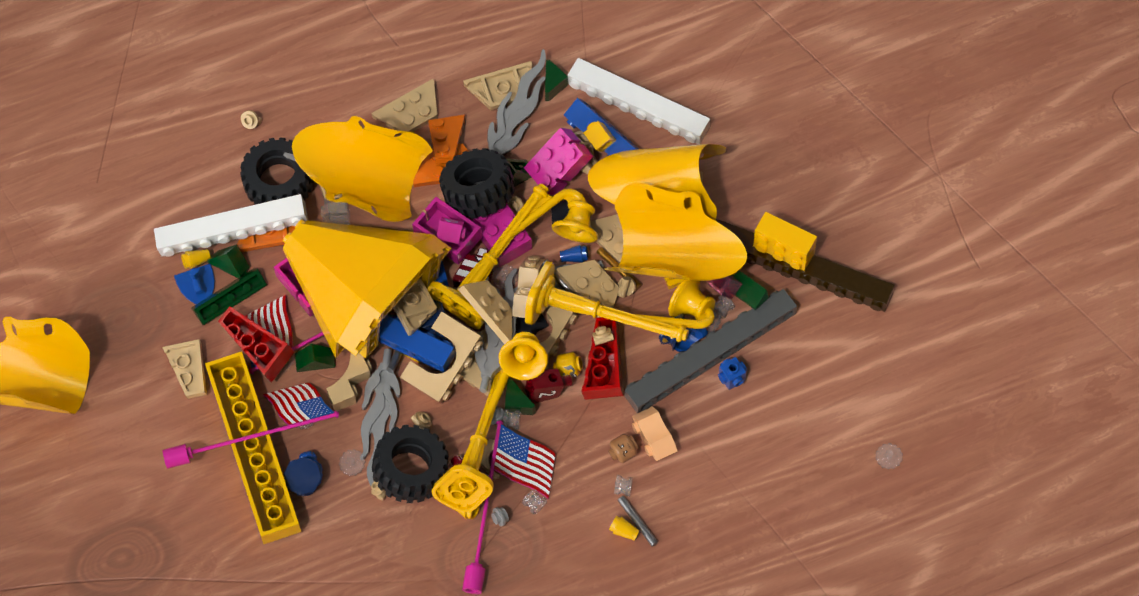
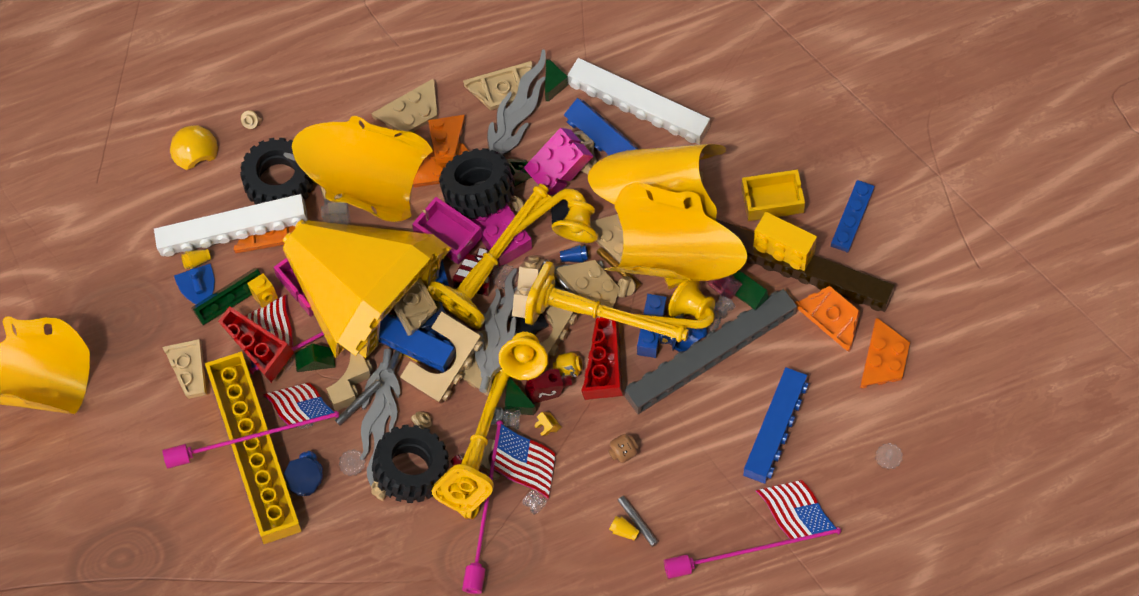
dark green slope [207,244,250,279] -> none
dark pink brick [437,217,466,244] -> none
tan wing [458,280,512,344] -> none
light grey plate [491,507,509,527] -> none
yellow brick [584,121,616,152] -> none
tan plate [592,326,614,345] -> none
clear wheel [614,475,633,497] -> none
light nougat brick [632,406,677,461] -> none
blue brick [718,357,747,390] -> none
none -> yellow cylinder [170,125,218,170]
none -> yellow brick [247,273,278,308]
none -> flat silver bar [335,379,382,425]
none -> yellow tile [535,412,562,436]
none -> blue brick [637,294,666,358]
none -> flag [664,480,841,579]
none -> yellow piece [741,170,805,221]
none -> blue brick [743,367,809,484]
none -> orange wing [794,286,860,352]
none -> blue plate [831,180,875,253]
none -> orange wing [860,318,910,388]

